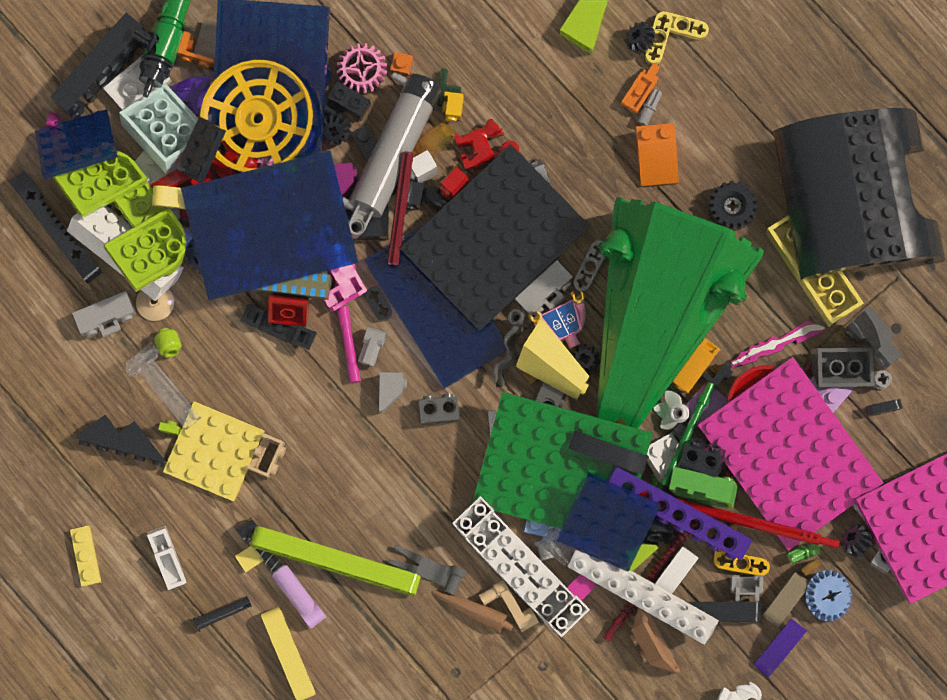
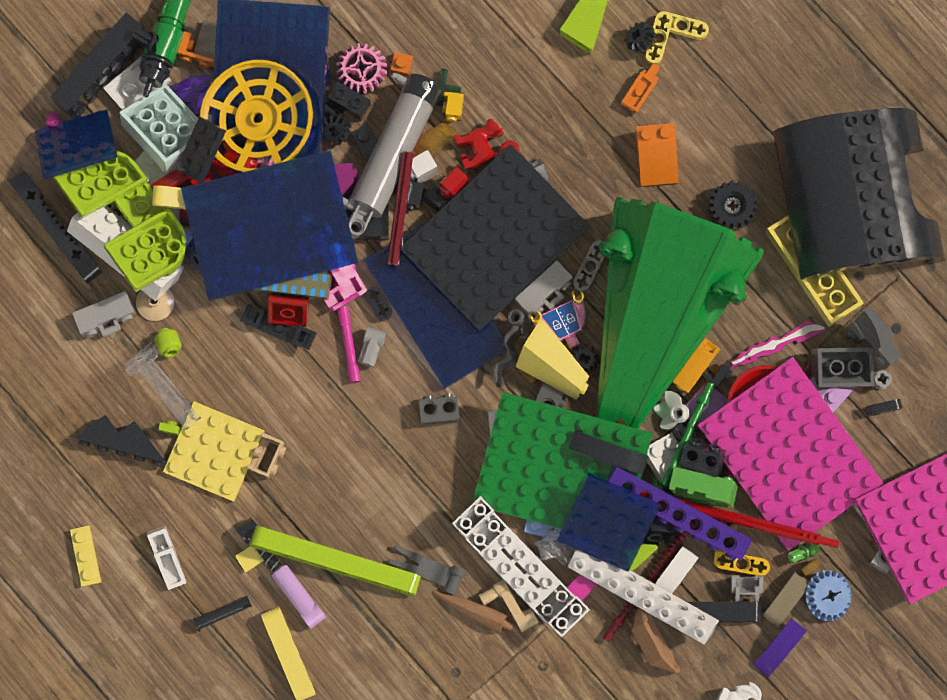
light grey slope [379,372,407,413] -> none
light grey axle [637,89,662,126] -> none
black gear [839,524,874,558] -> none

